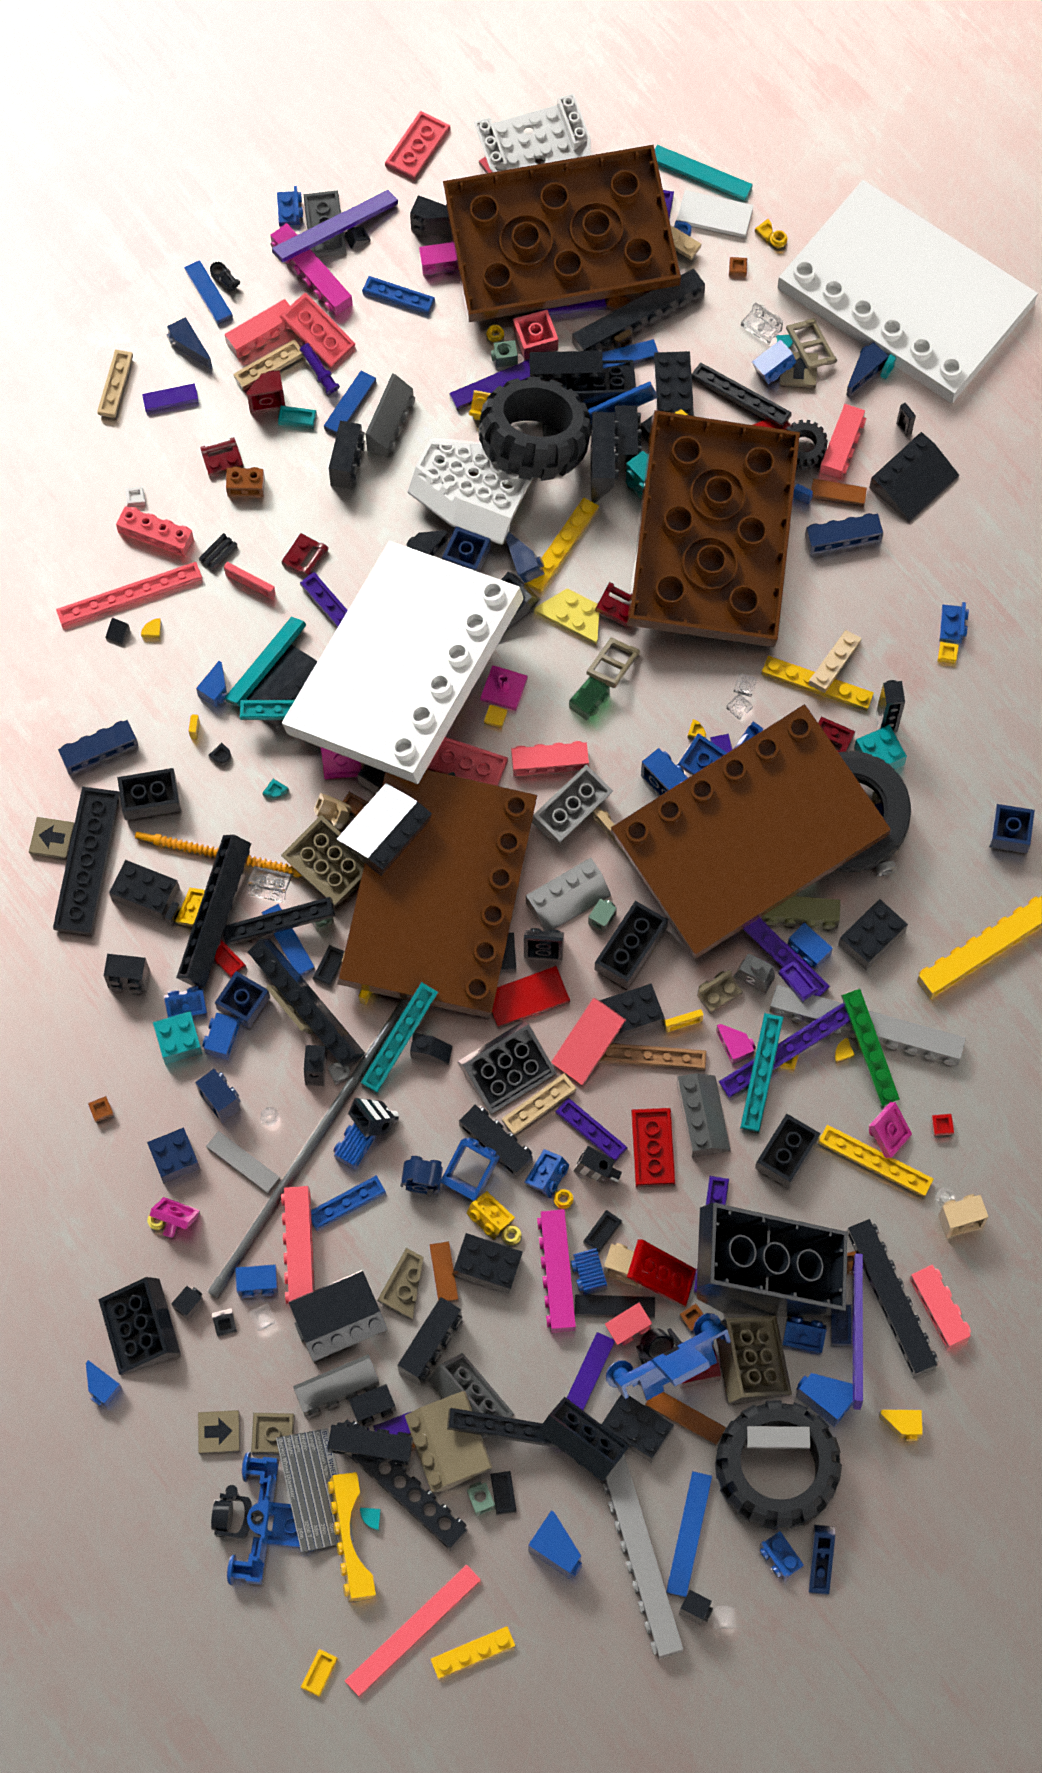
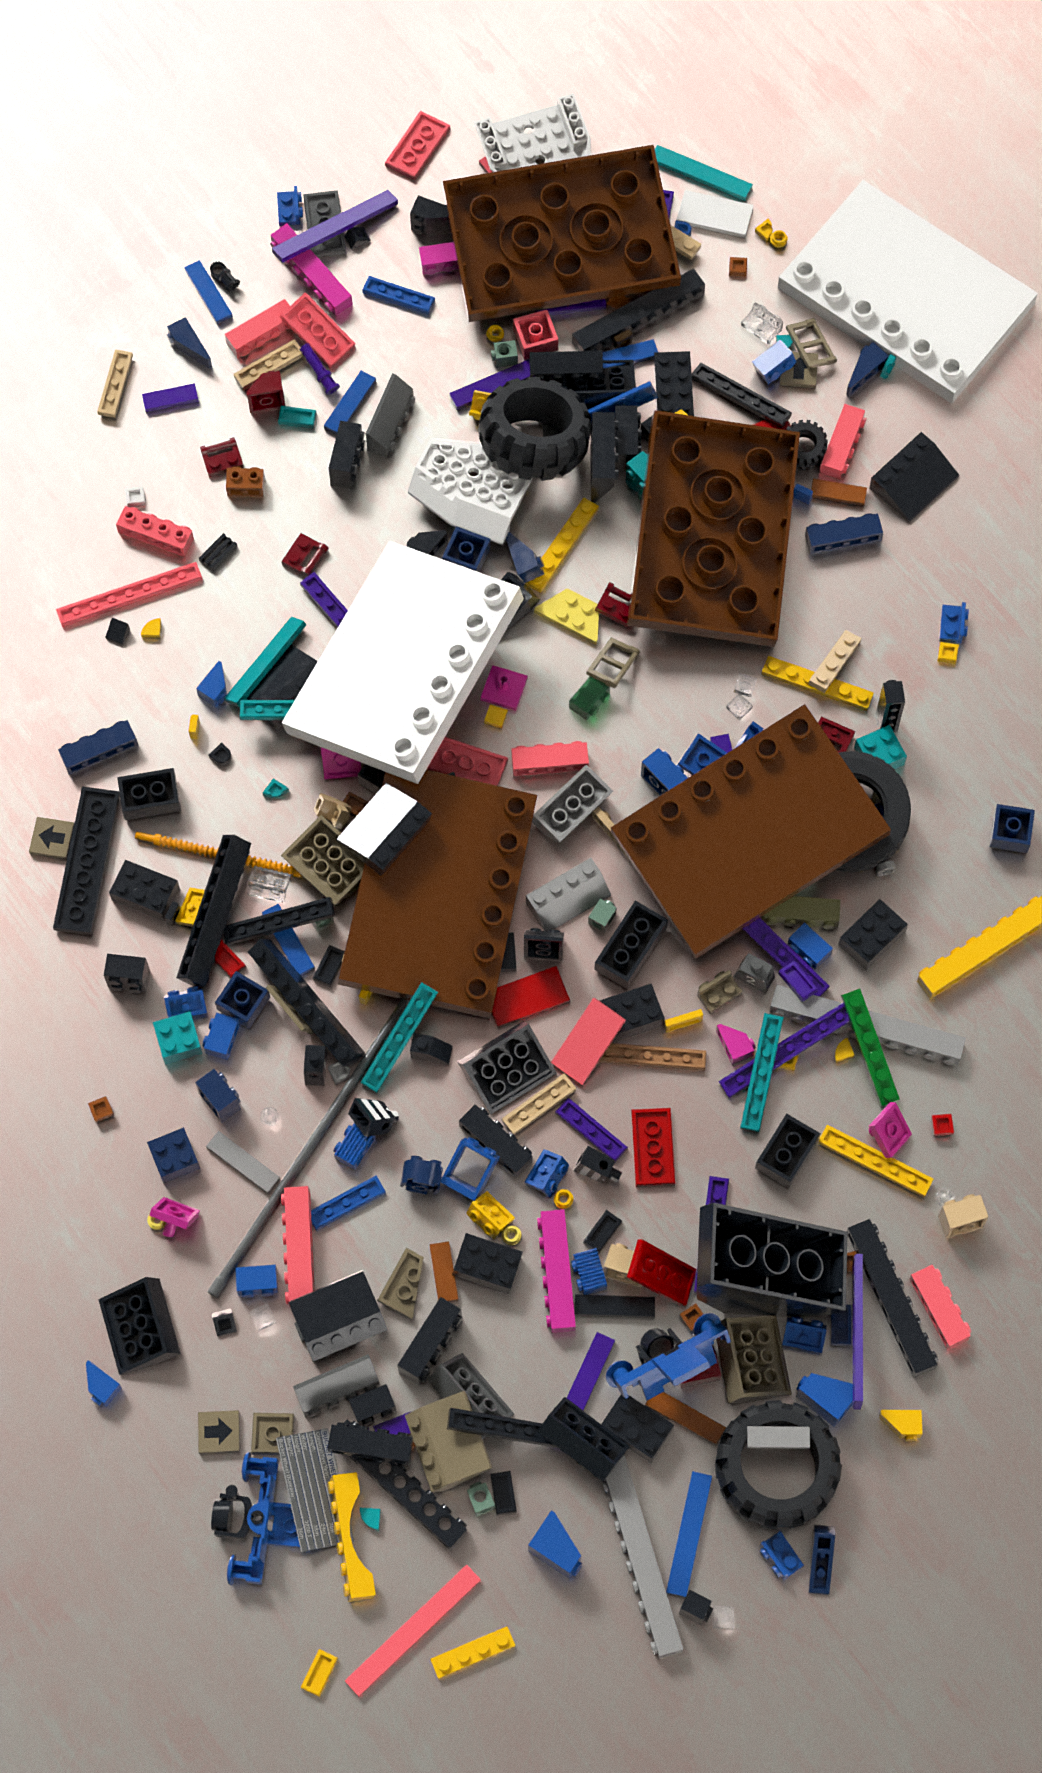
black brick [171,1286,204,1321] -> none
coral tile [224,562,276,599] -> none
coral brick [605,1302,652,1346] -> none
dark grey slope [677,1073,731,1158] -> none
yellow tile [687,719,706,740] -> none
black tile [896,402,916,436] -> none

